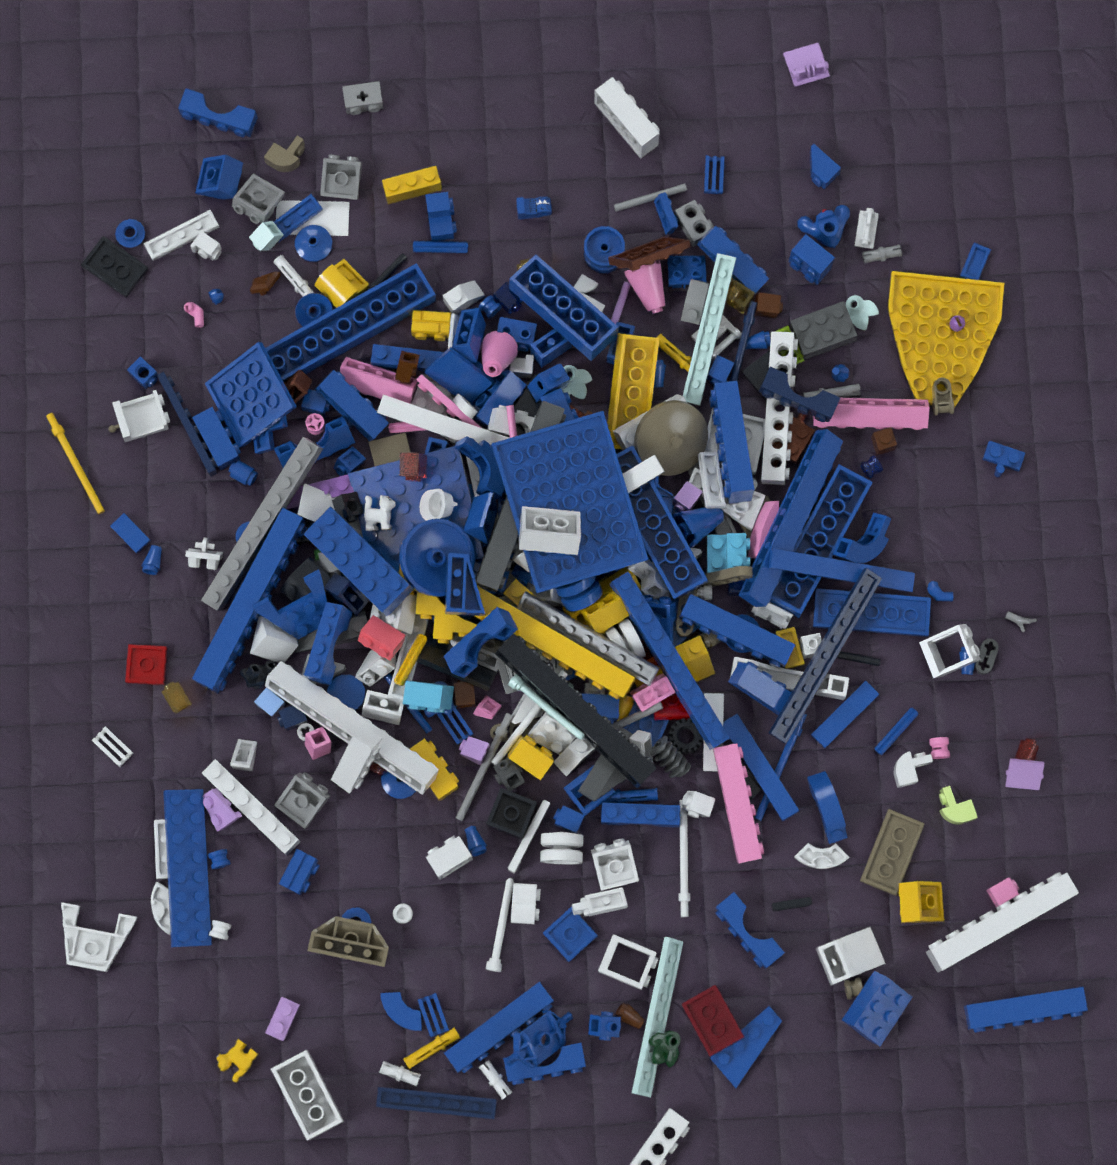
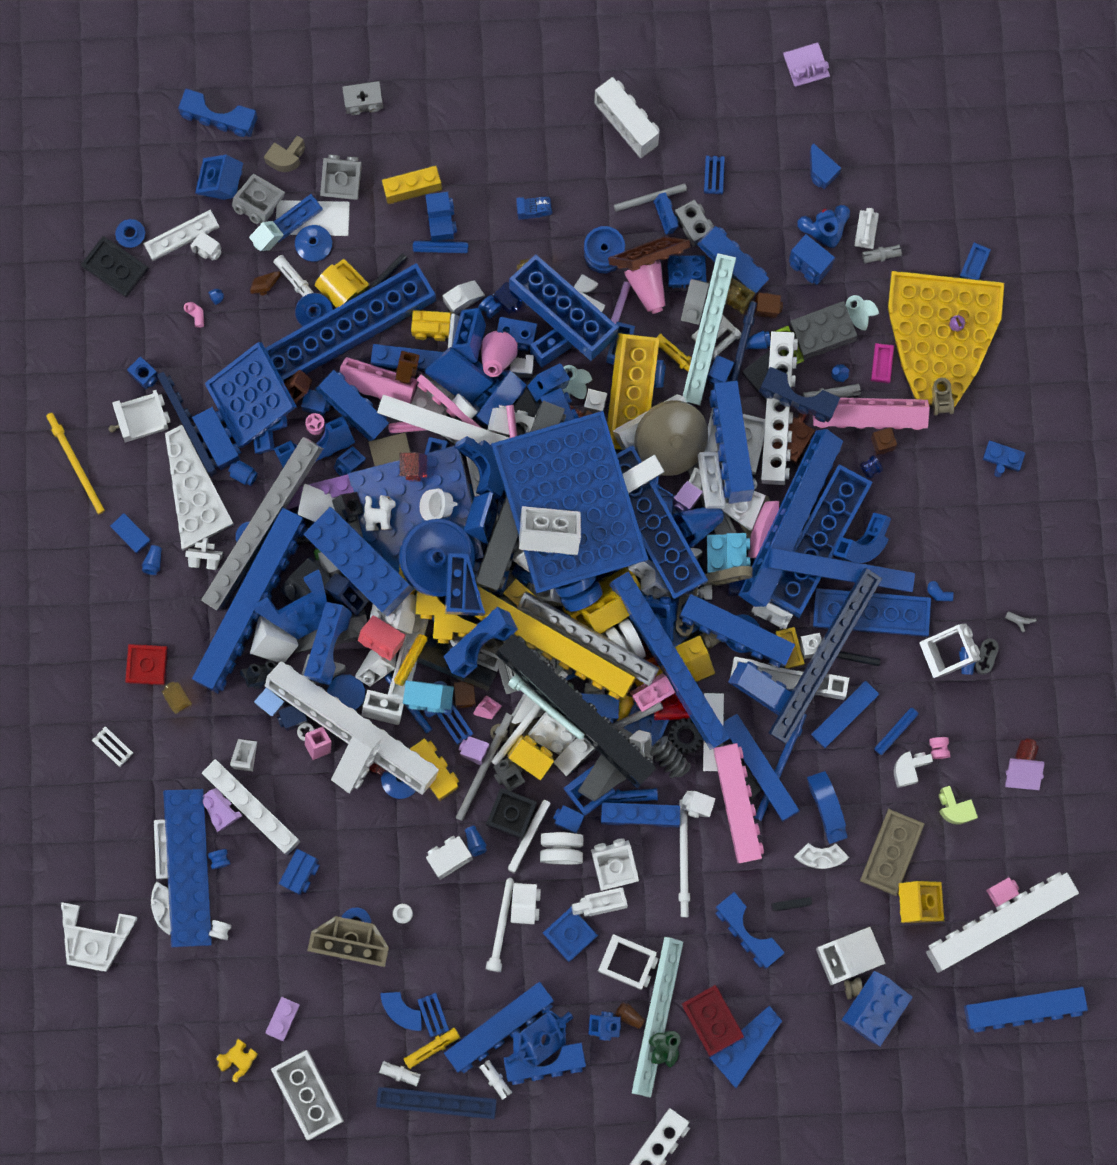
light grey plate [274,772,330,829] -> none
none -> white wing [165,425,234,551]
none -> white brick [584,389,607,414]
none -> dark pink tile [871,343,894,384]

